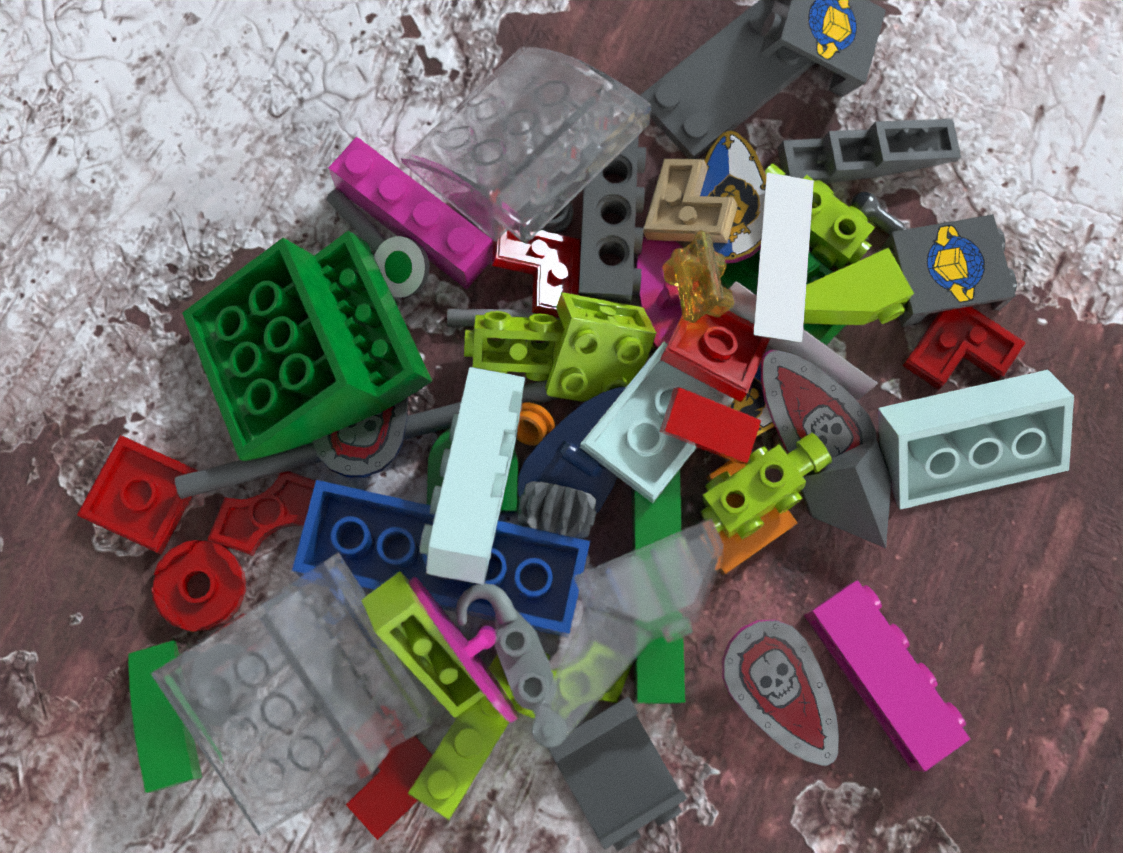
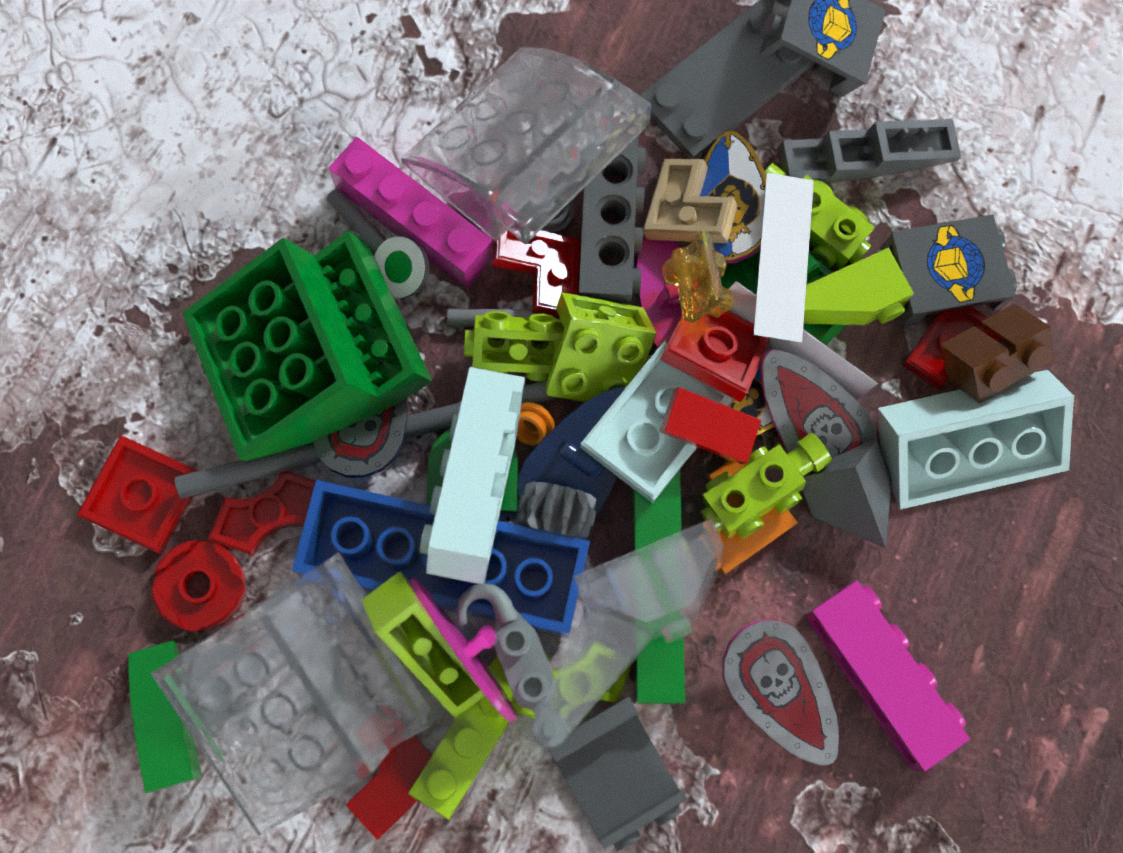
dark grey piece [849,192,907,235] -> none
none -> reddish brown piece [940,303,1054,403]

